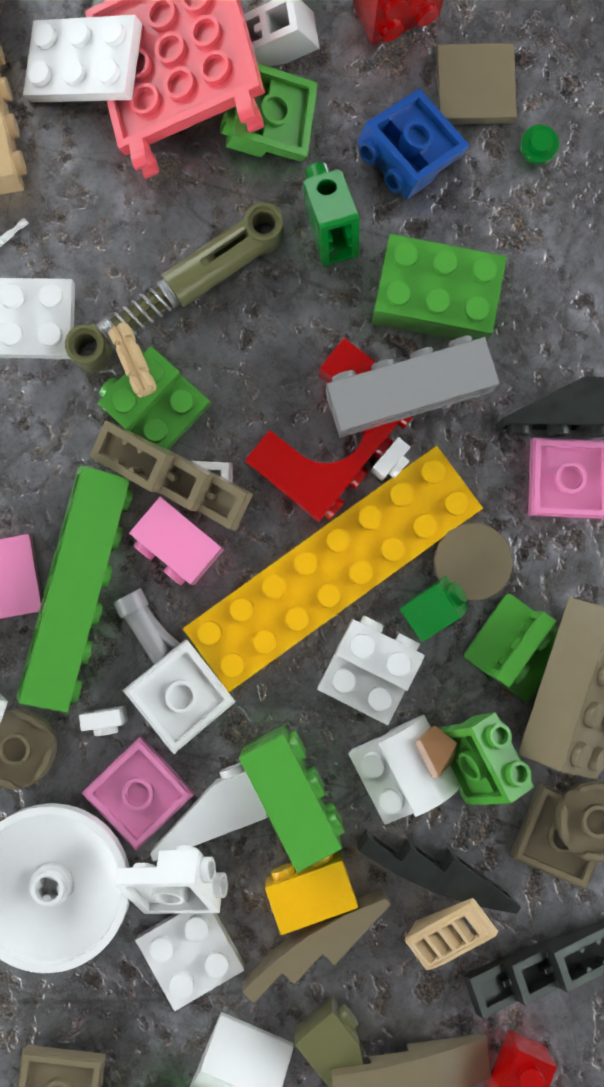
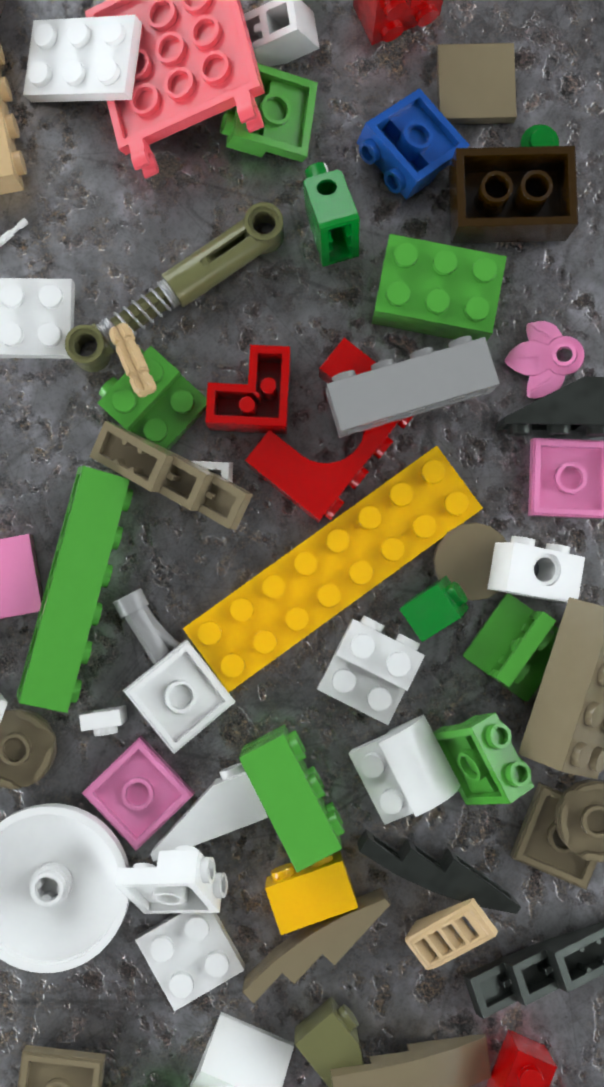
bright pink brick [129,497,224,586] -> none
white plate [370,437,411,482] -> none
medium nougat slope [415,726,457,778] -> none
none -> red brick [205,344,291,434]
none -> dark brown brick [449,146,578,243]
none -> white brick [487,536,585,604]
none -> bright pink plate [505,321,585,399]

